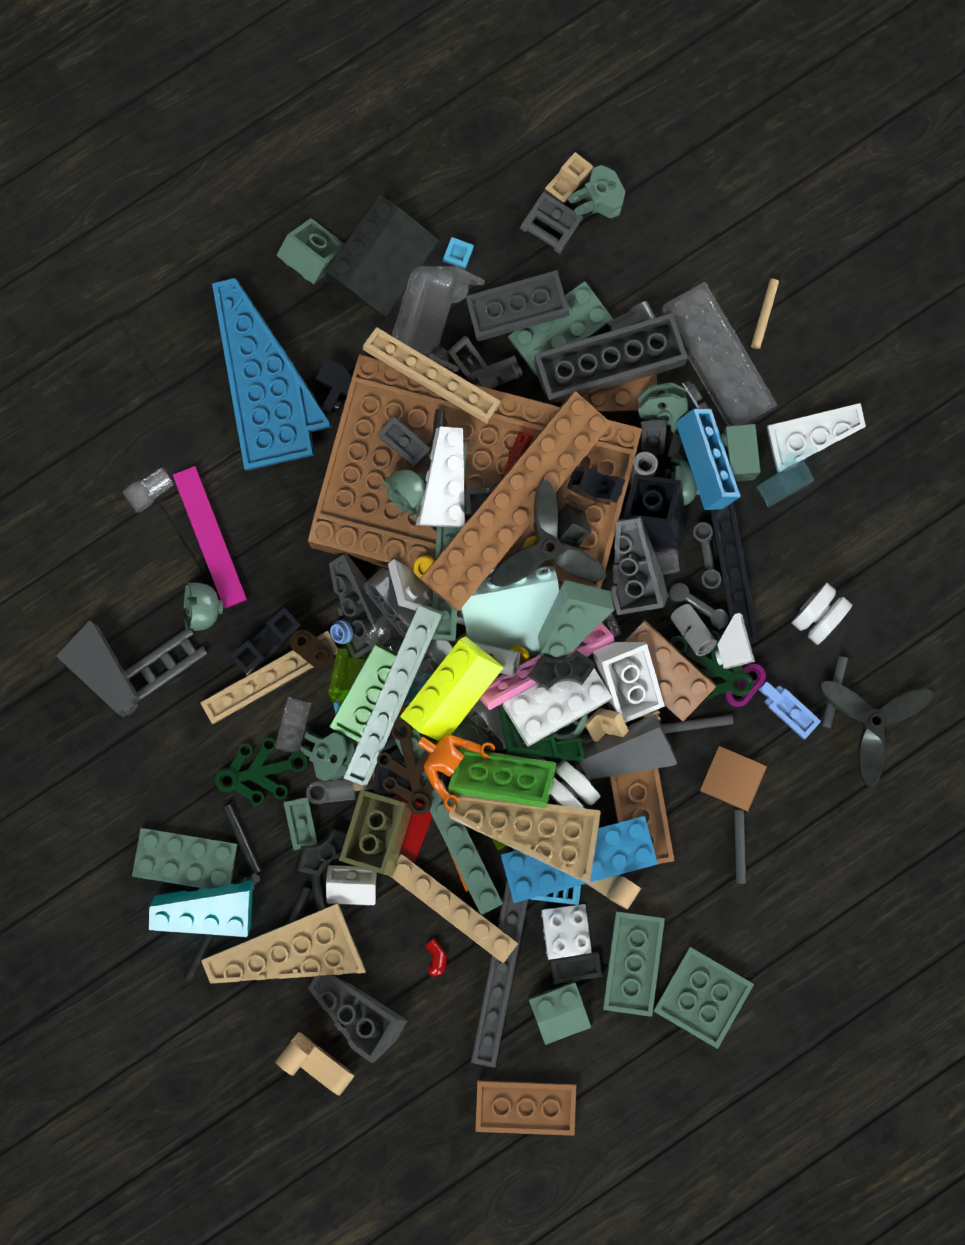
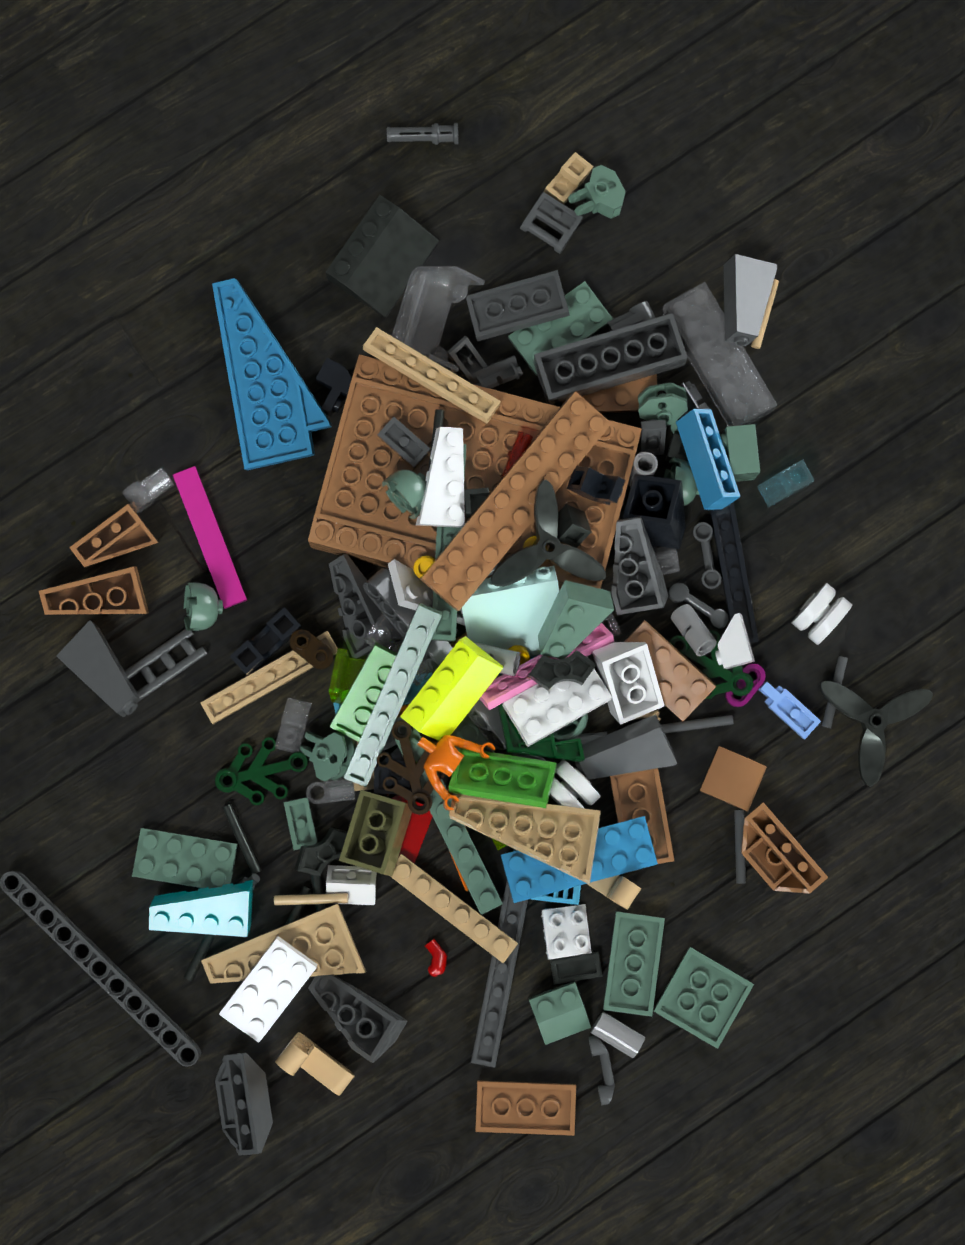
sand green slope [277,218,345,284] -> none
light blue plate [330,620,353,644] -> none
medium azure plate [443,237,474,269] -> none
tan bracket [586,708,629,742] -> none
white wing [766,403,866,473] -> none
none -> dark grey beam [0,871,201,1067]
none -> medium nougat wedge [39,567,149,615]
none -> medium nougat wedge [69,504,159,567]
none -> dark grey wedge [215,1053,273,1155]
none -> white plate [219,936,318,1042]
none -> tan bar [274,893,348,905]
none -> dark grey pin [387,123,459,145]
none -> dark grey bar [588,1036,615,1106]
none -> light grey pin [590,1012,645,1058]
none -> slope [723,254,777,347]
none -> medium nougat wedge [741,802,828,894]

